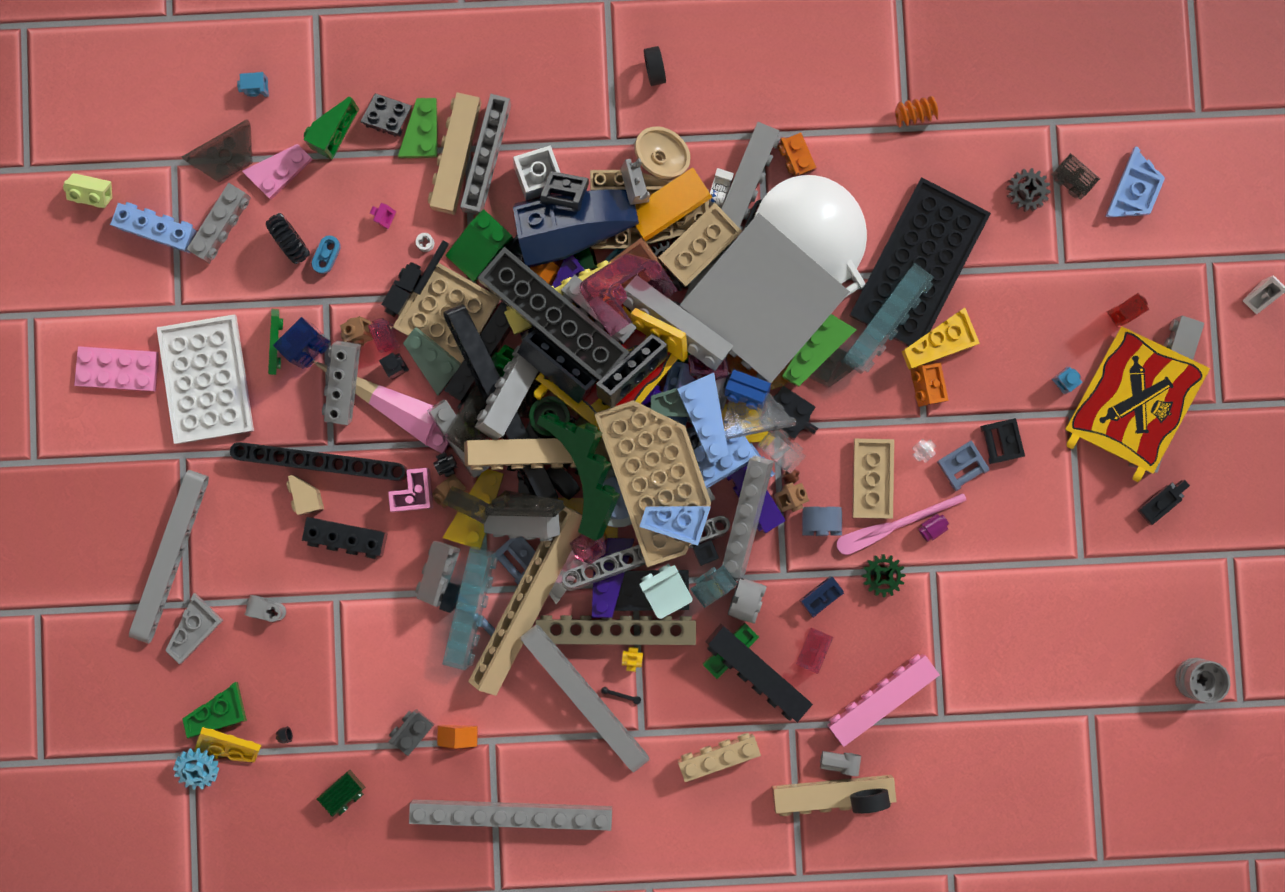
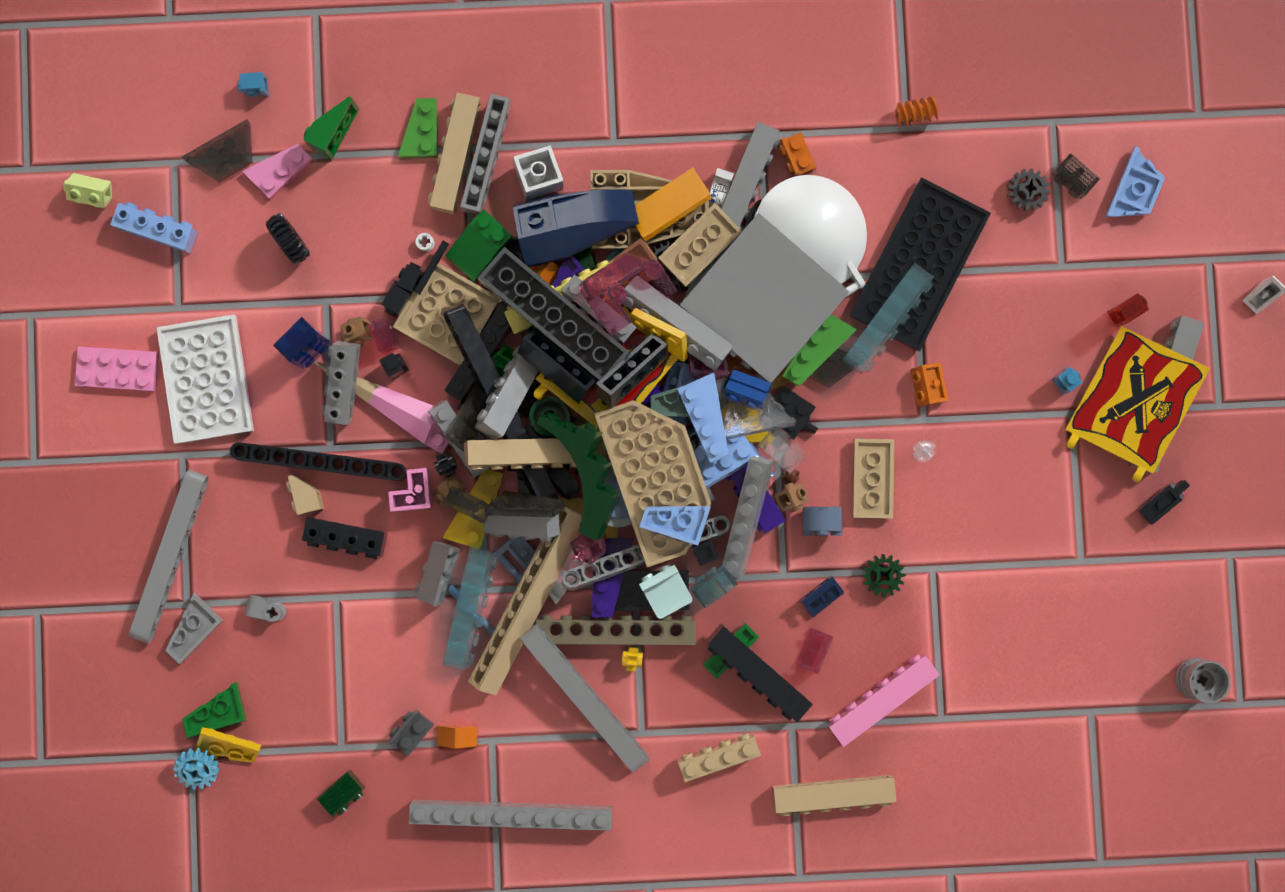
light grey brick [187,183,251,264] -> none
green wing [268,309,283,375] -> none
black hinge [276,726,293,743] -> none
dark azure plate [312,235,341,274] -> none
hinge [361,93,412,137] -> none
dark pink tile [369,203,396,229] -> none
sand green wing [403,327,461,396] -> none
black piece [439,582,460,613] -> none
black plate [540,171,589,211] -> none
black hinge [601,687,641,704] -> none
light grey hinge [620,158,650,205] -> none
tan dish [634,127,690,179] -> none
black tyre [643,46,666,86] -> none
light grey brick [728,578,767,624] -> none
light grey piece [820,751,861,776] -> none
bright pink piece [837,494,966,555] -> none
black tyre [850,788,890,814] -> none
yellow wing [901,308,980,370] -> none
magenta brick [918,514,949,542] -> none
sand blue plate [937,440,990,491] -> none
black plate [980,418,1025,464] -> none

